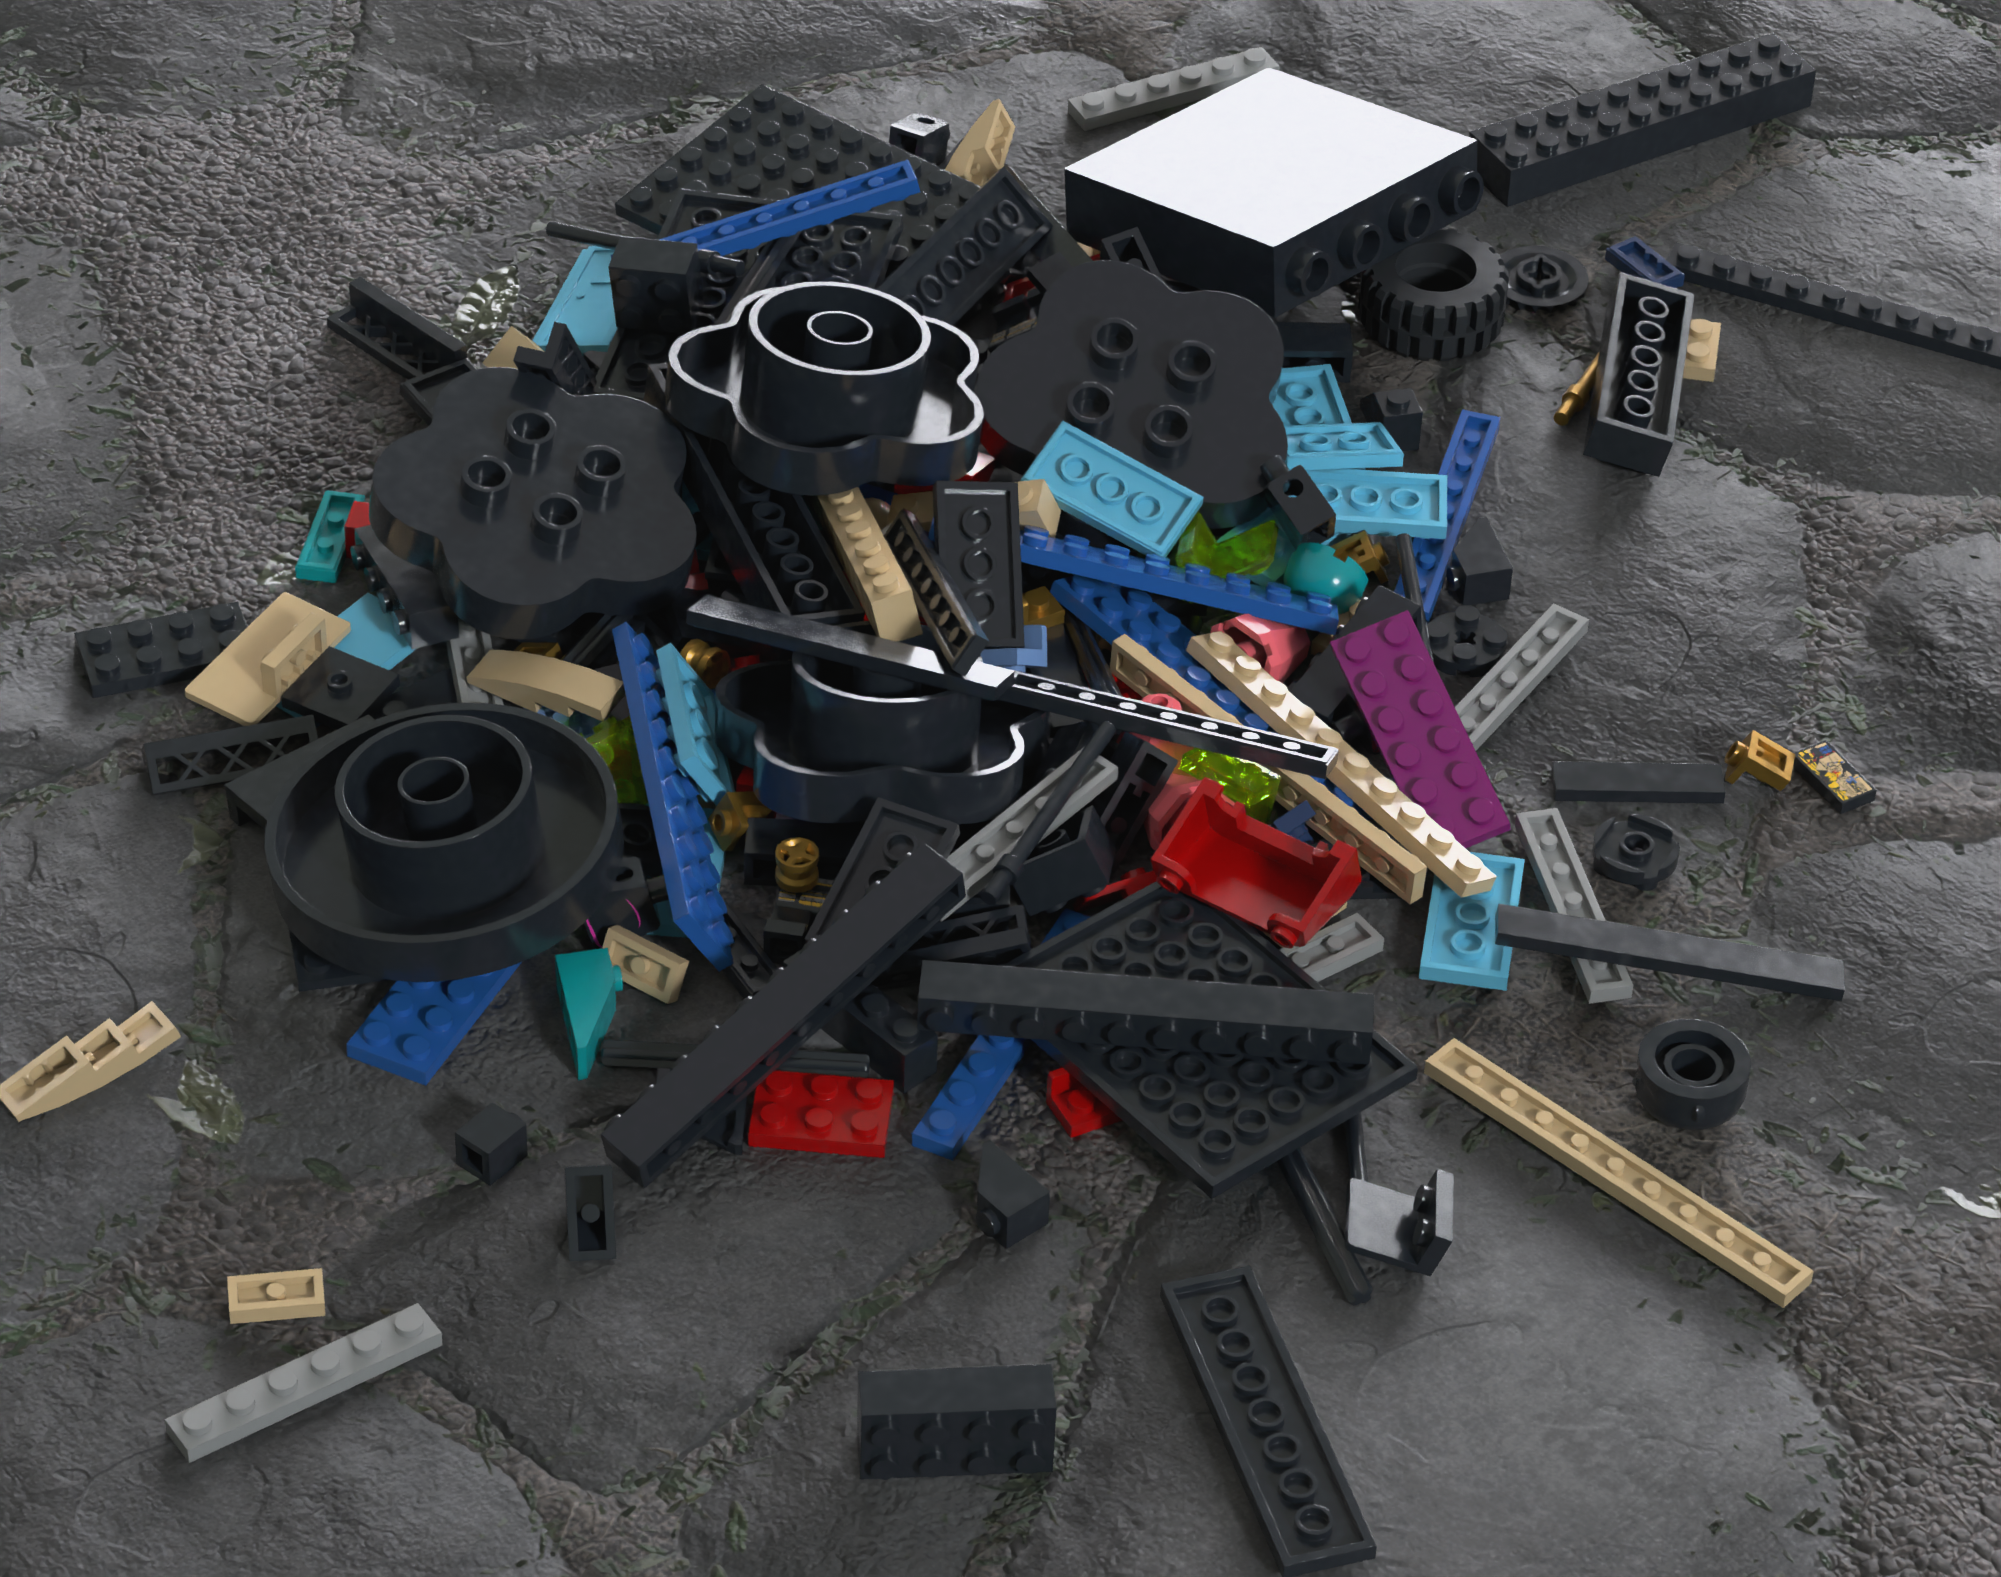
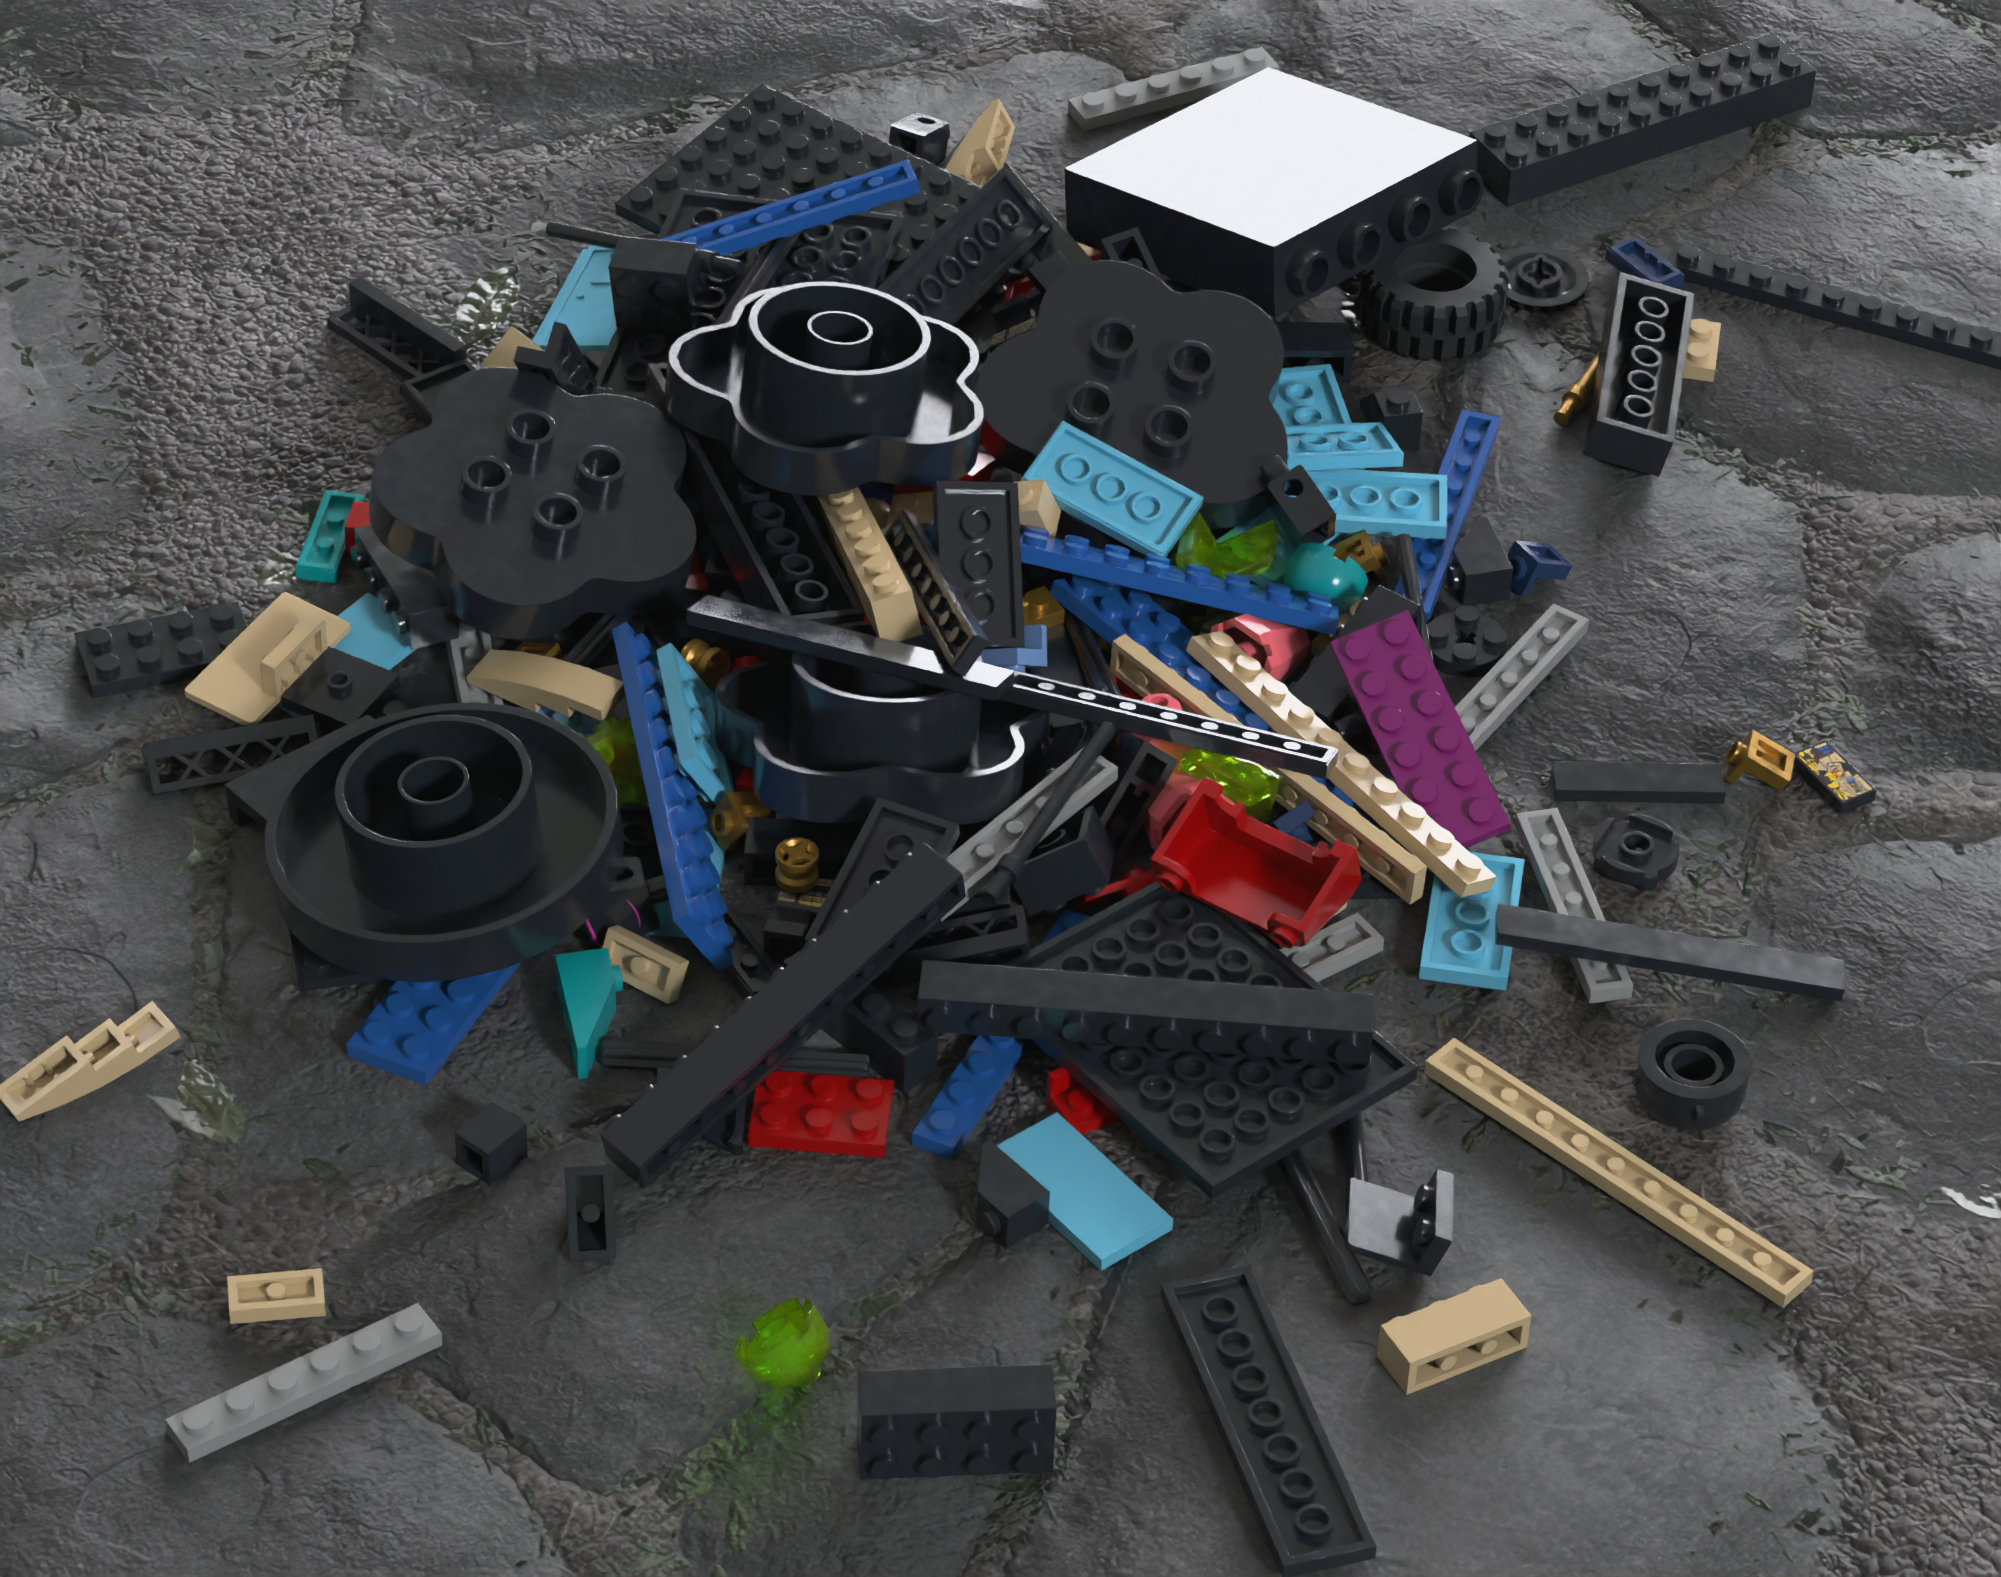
none -> clear neon green cylinder [733,1297,831,1389]
none -> medium azure tile [997,1112,1173,1271]
none -> tan brick [1377,1278,1531,1395]
none -> dark blue bracket [1507,540,1572,596]

